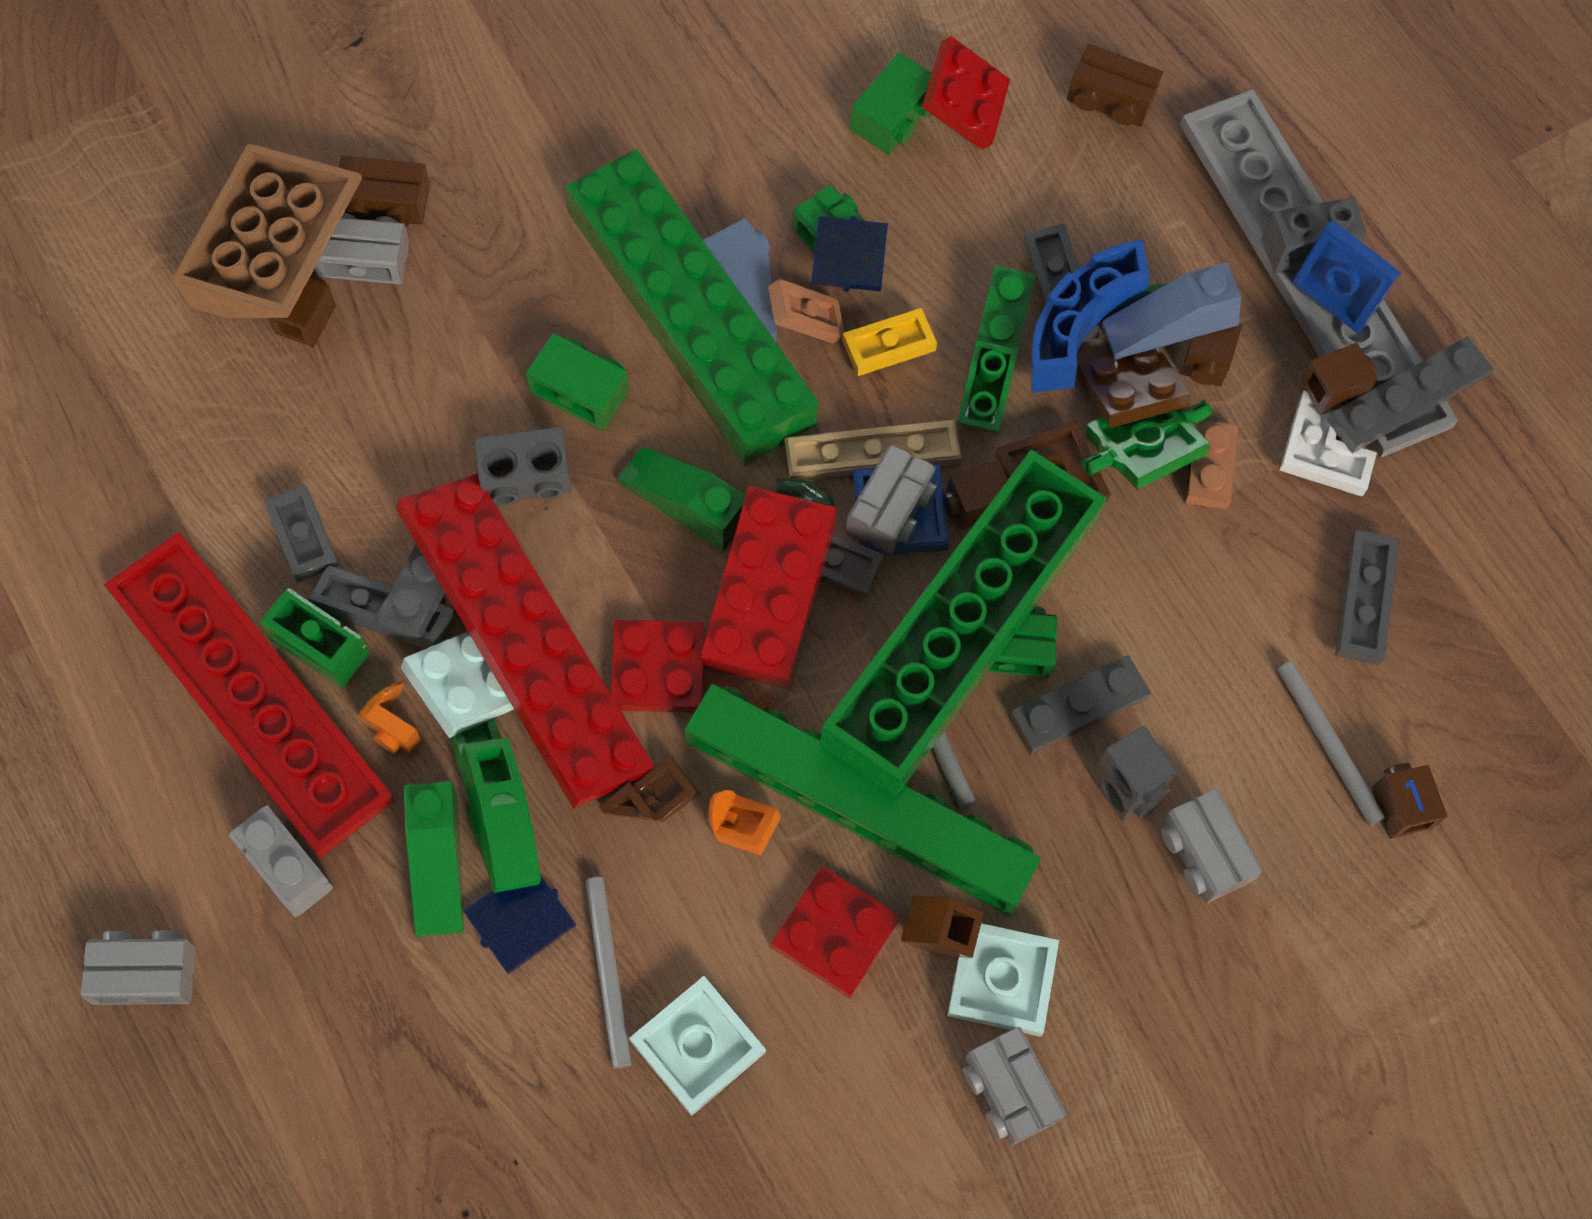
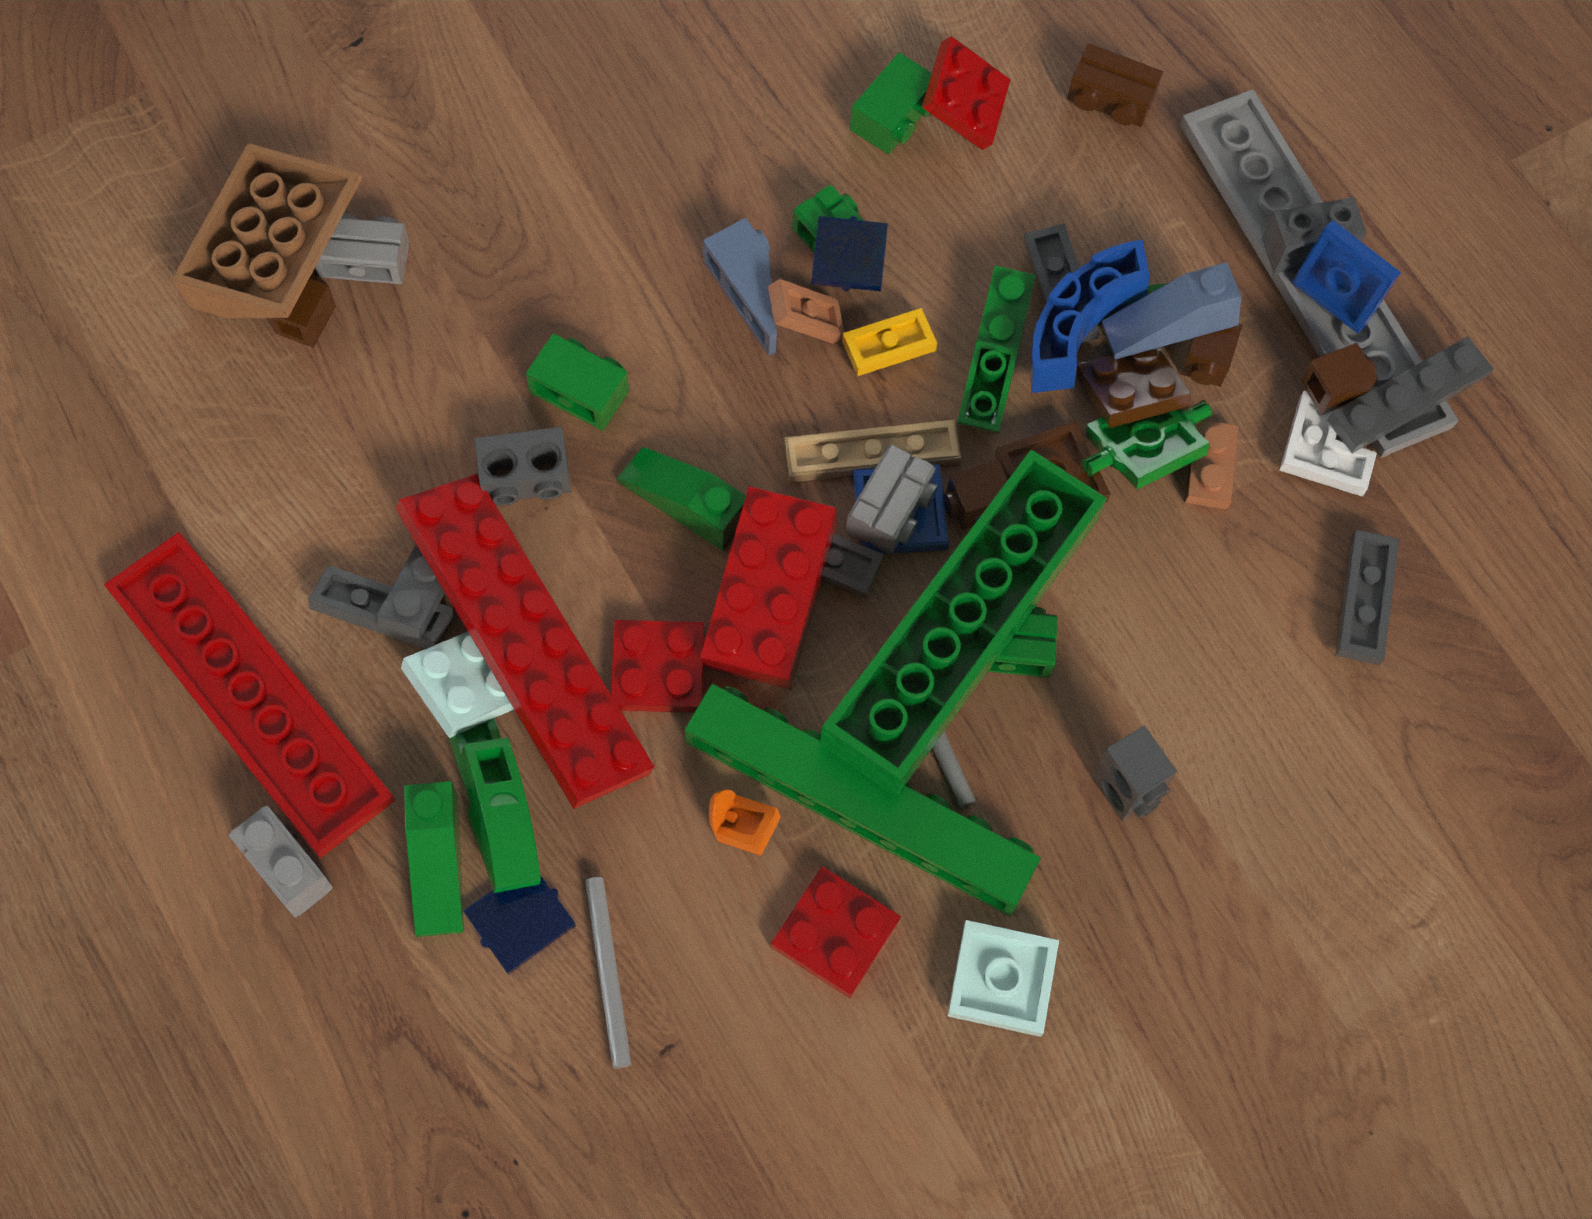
light grey brick [80,930,196,1005] -> none
green brick [260,588,369,688] -> none
dark grey plate [264,485,339,582] -> none
reddish brown brick [339,155,430,227] -> none
orange plate [356,680,422,757] -> none
green brick [565,149,819,466] -> none
reddish brown slope [599,756,700,822] -> none
light aqua plate [629,976,766,1116] -> none
clear green arm [777,478,835,507] -> none
reddish brown brick [901,895,984,958] -> none
light grey brick [962,1027,1067,1147] -> none
dark grey plate [1009,655,1151,755] -> none
light grey brick [1161,789,1263,903] -> none
light grey bar [1277,661,1386,826] -> none
reddish brown brick [1372,763,1448,839] -> none

